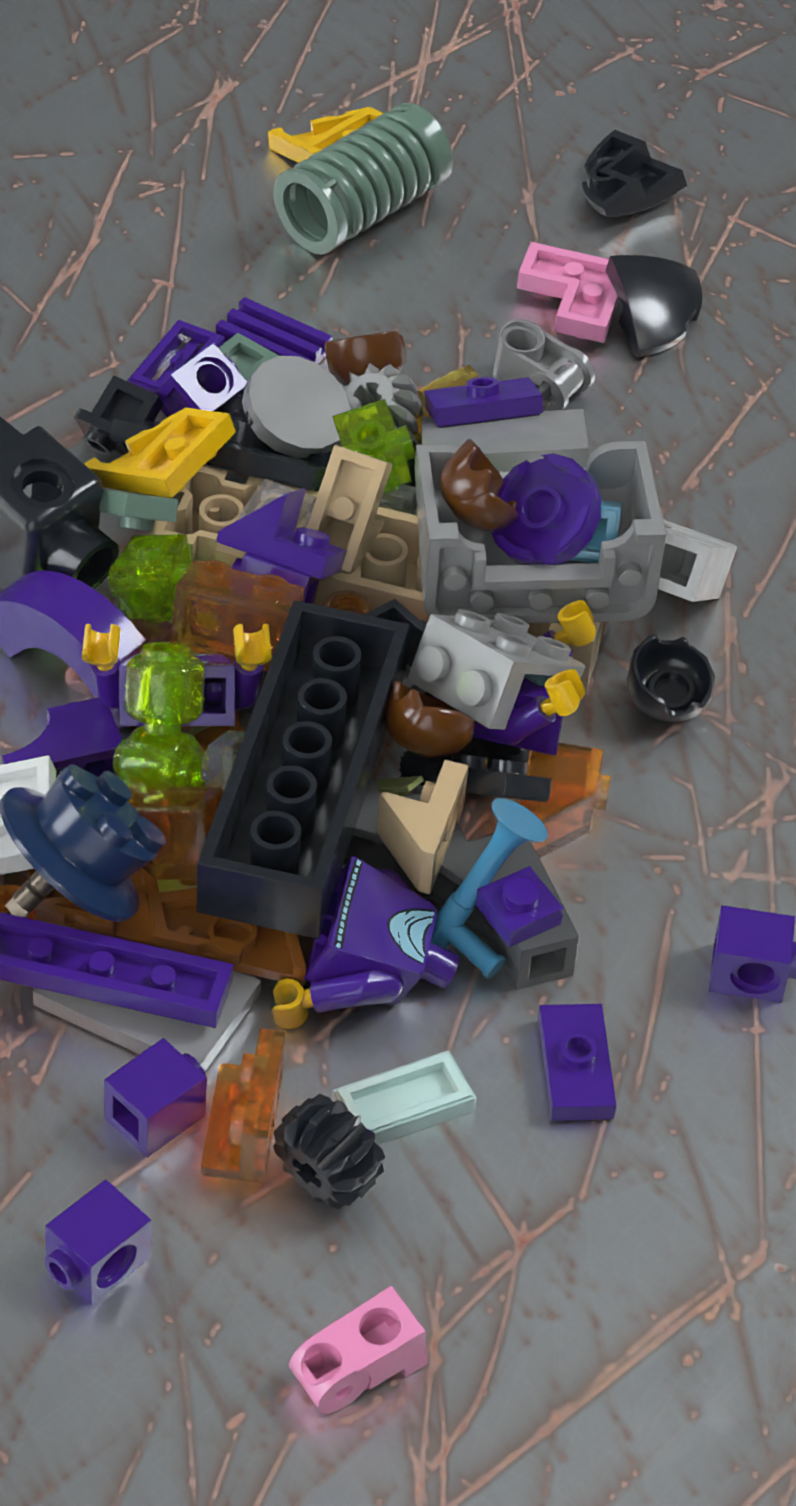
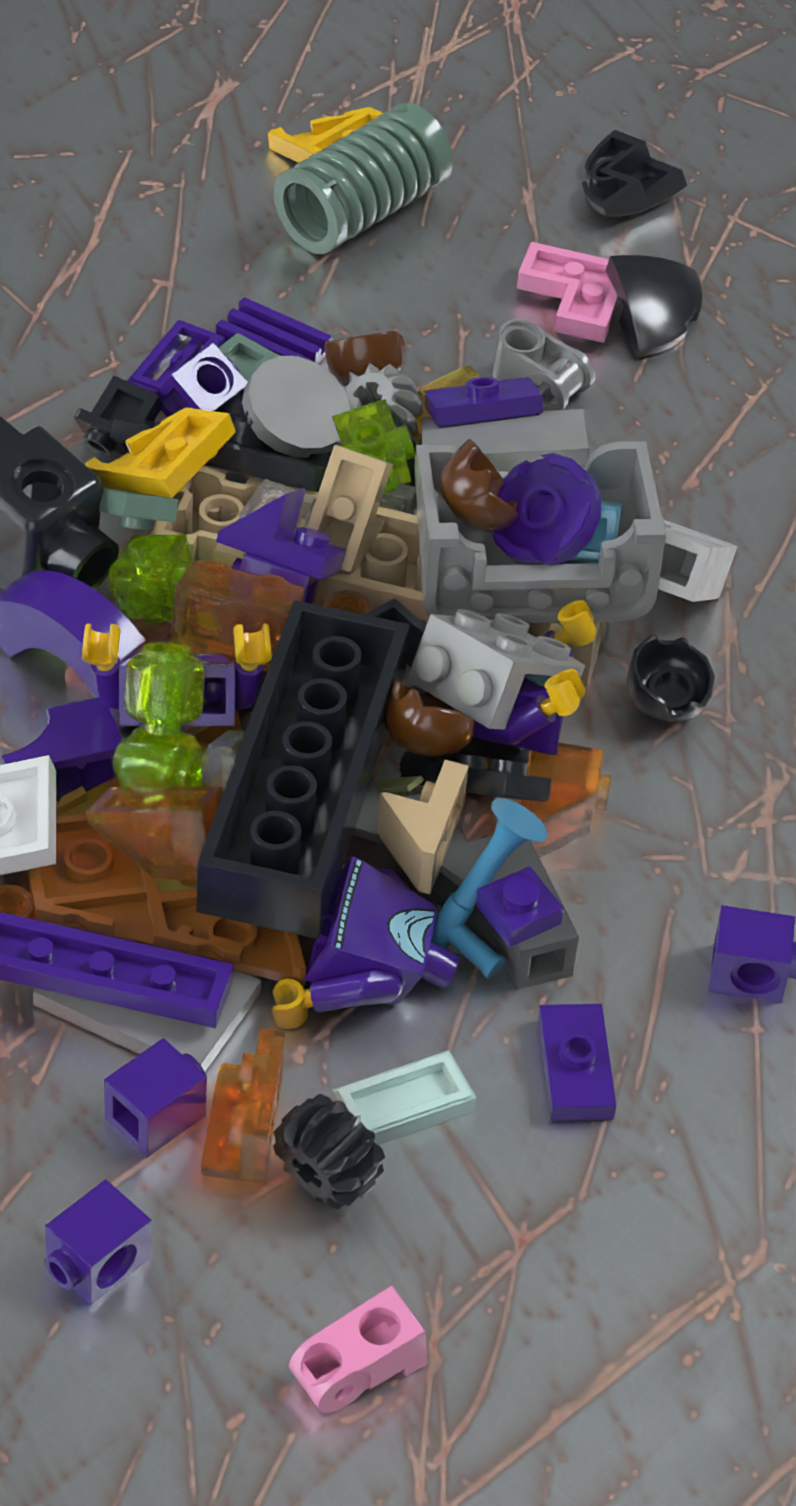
dark blue piece [0,764,166,922] -> none

